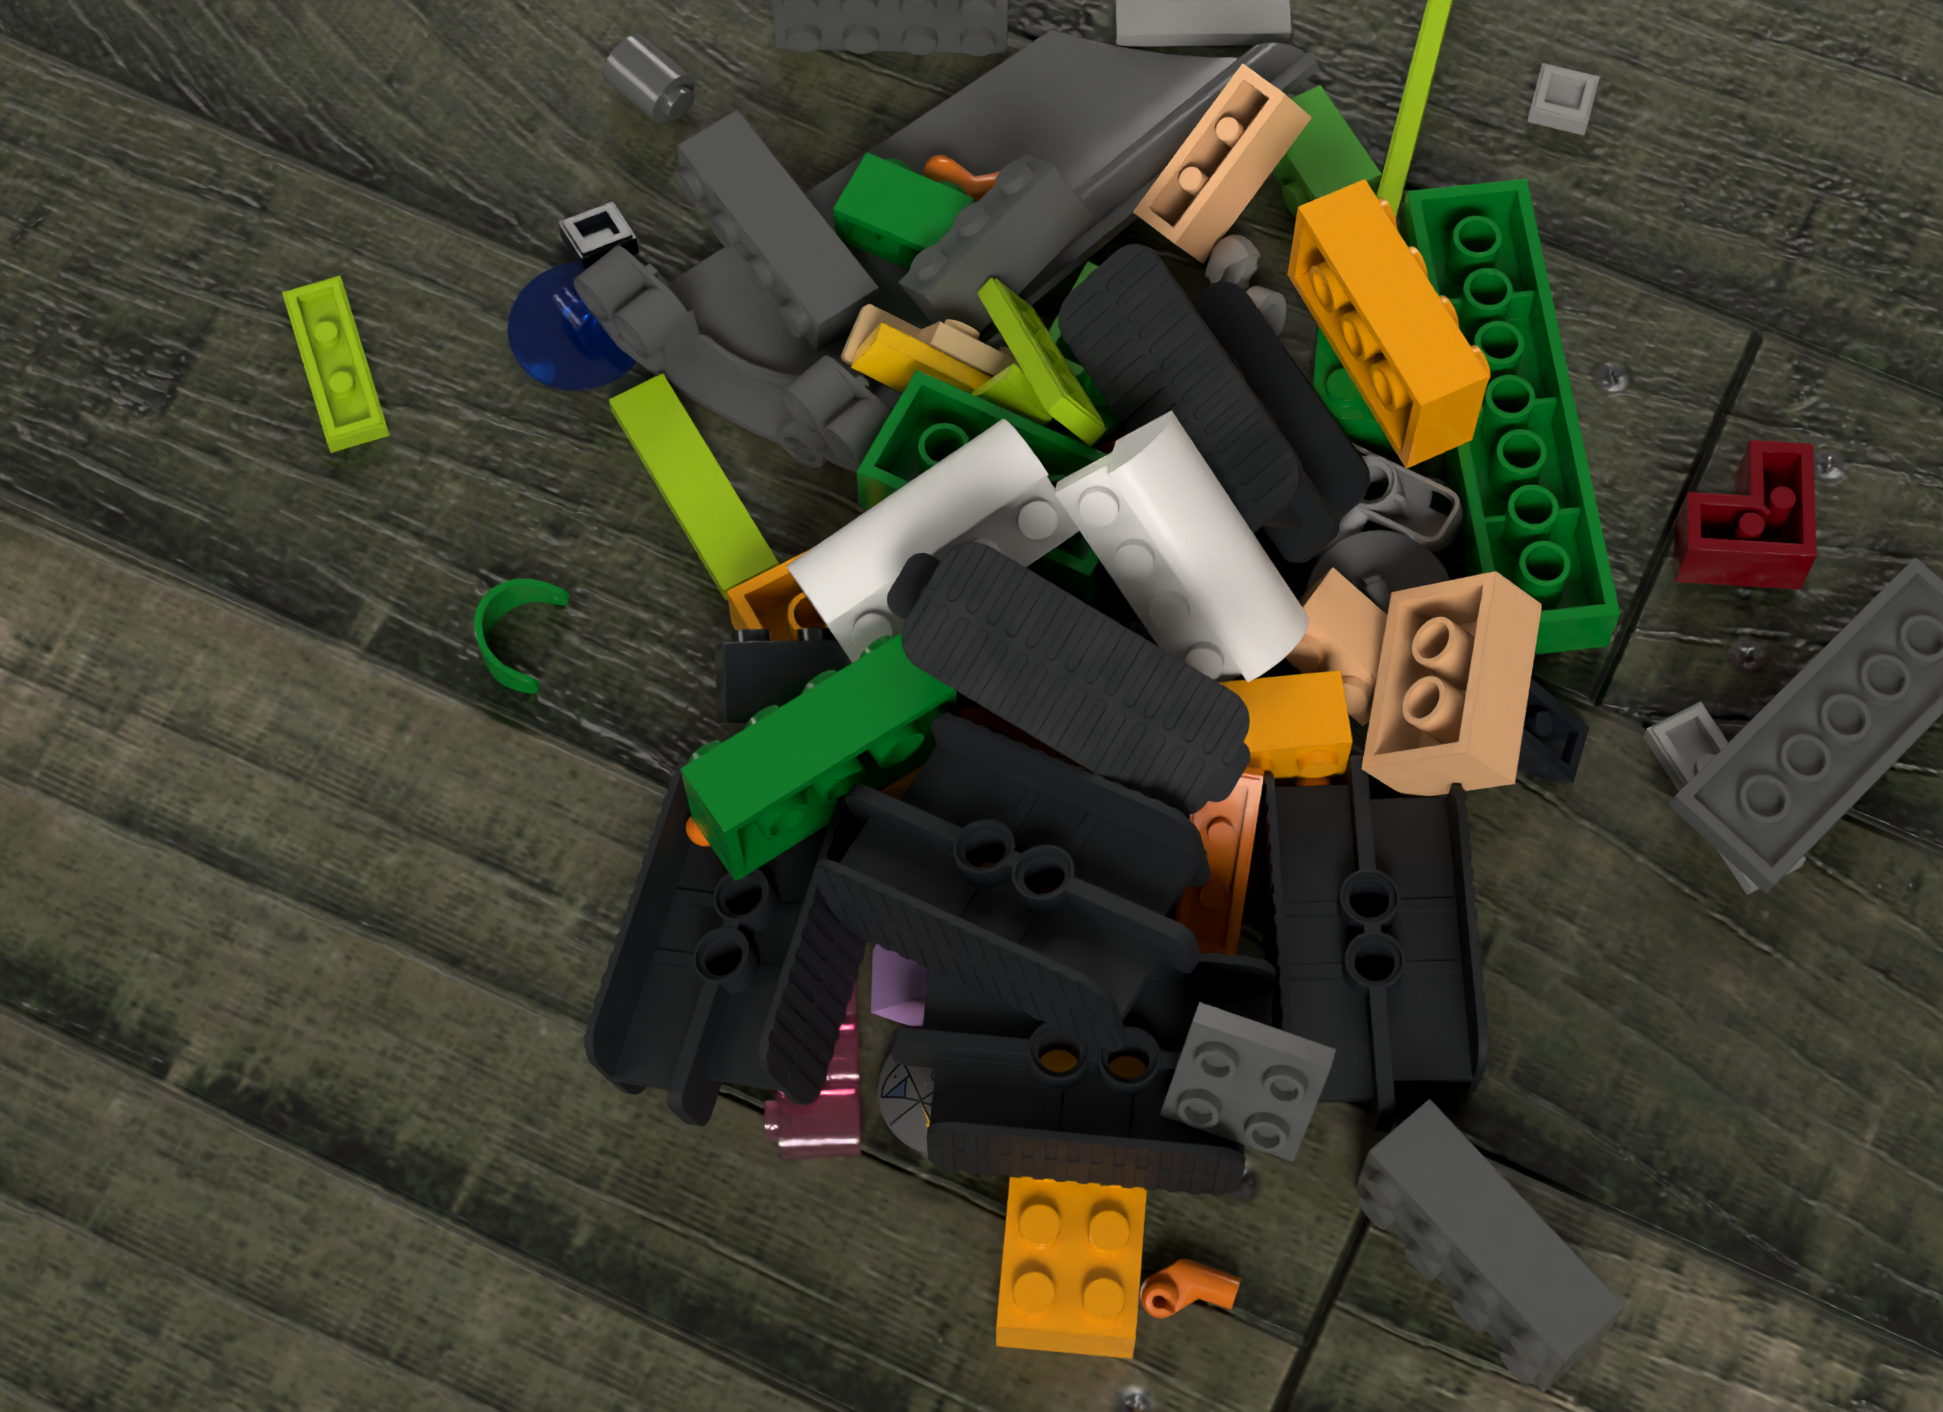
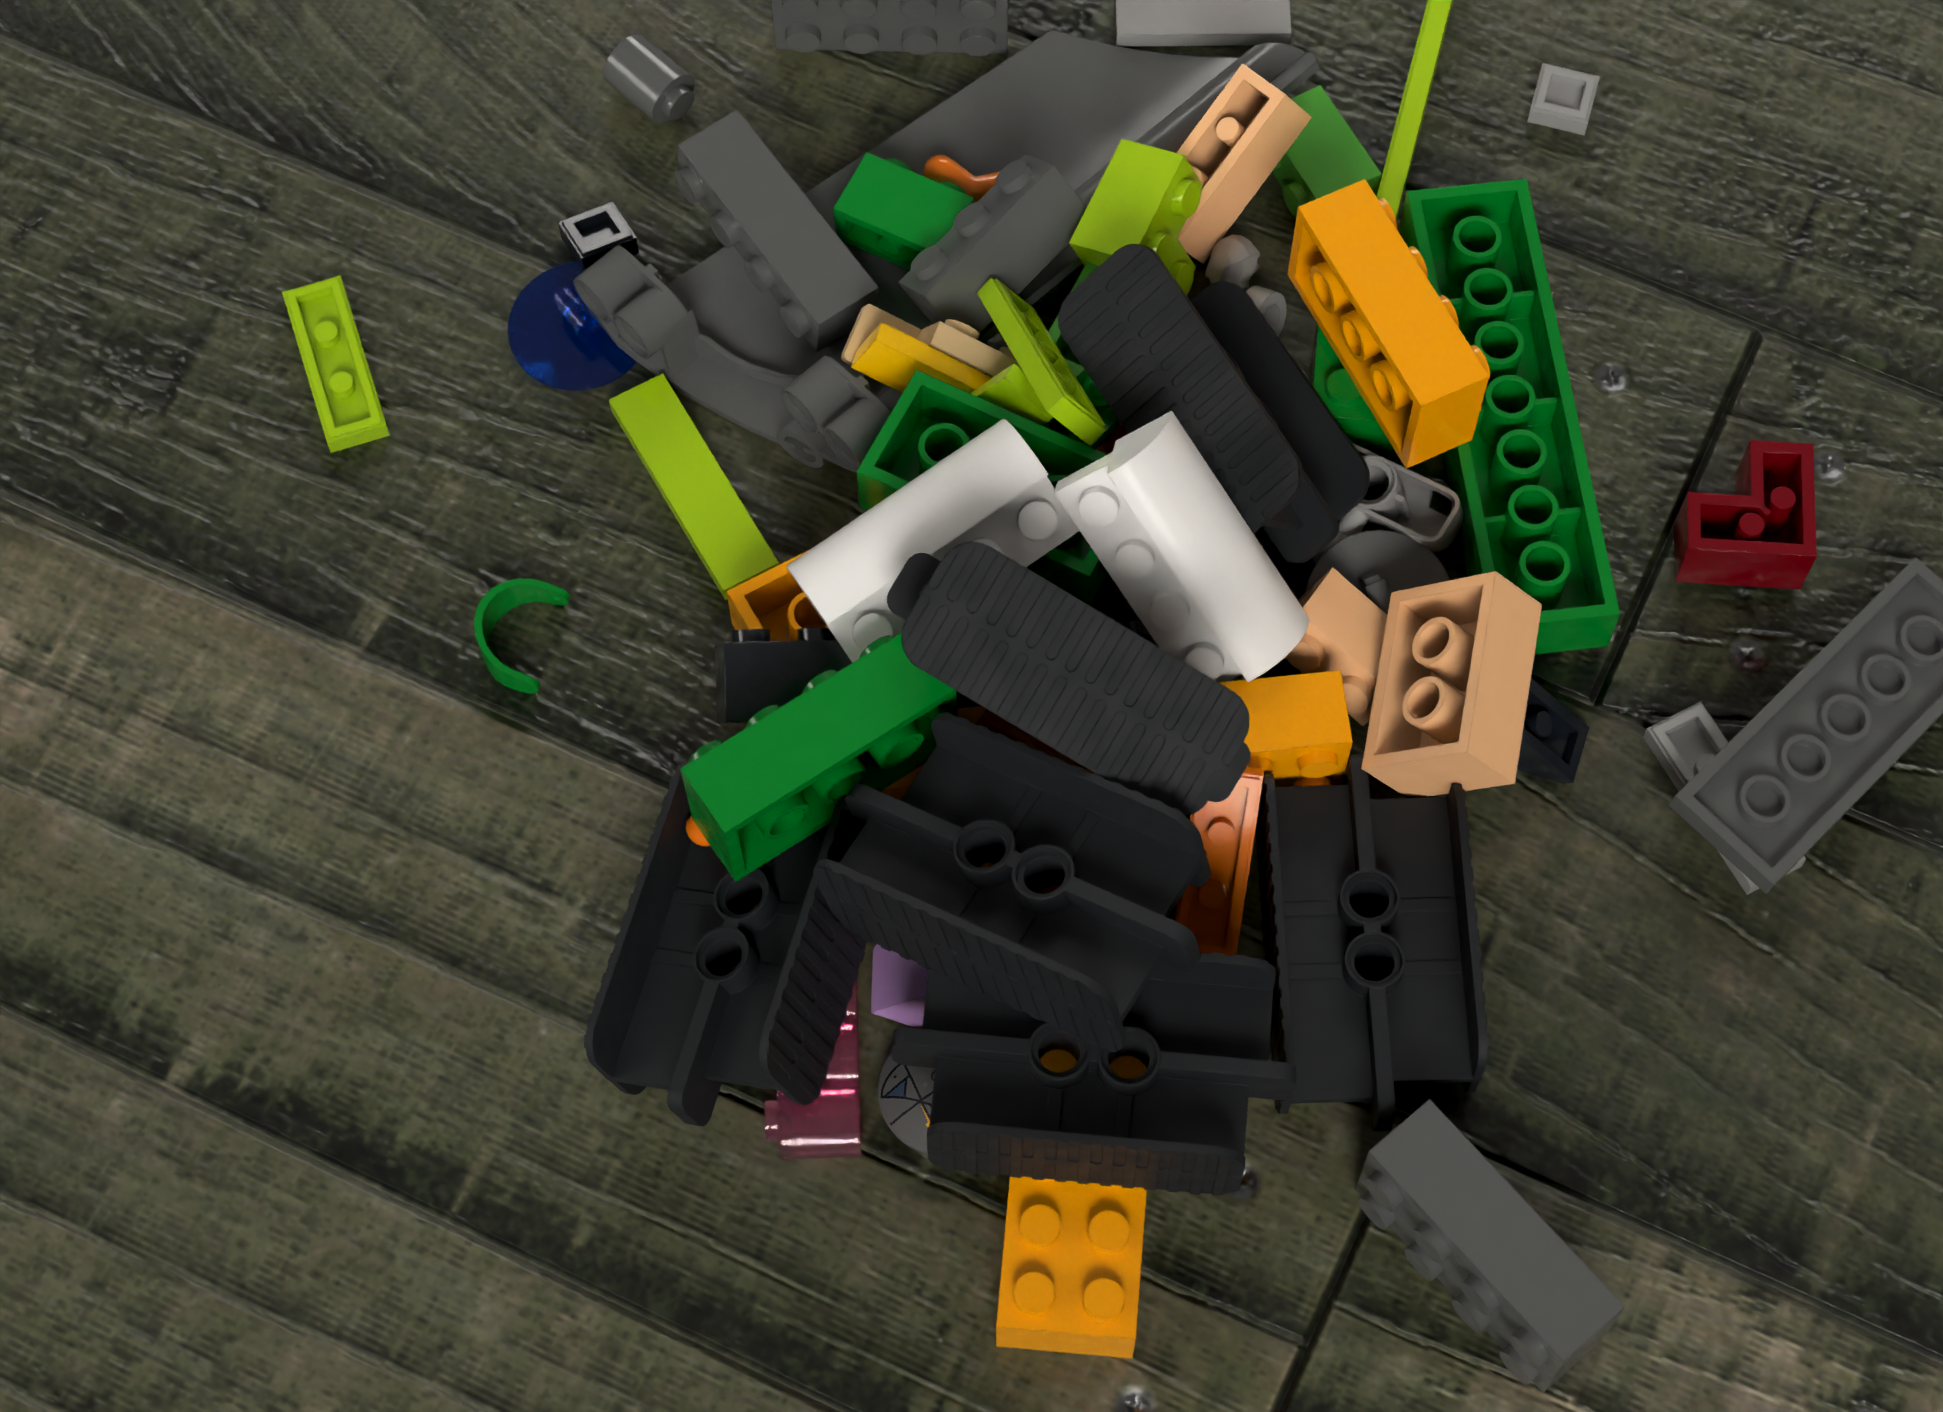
orange arm [1140,1259,1242,1319] -> none
dark grey plate [1160,1002,1336,1162] -> none
none -> lime brick [1069,139,1203,296]

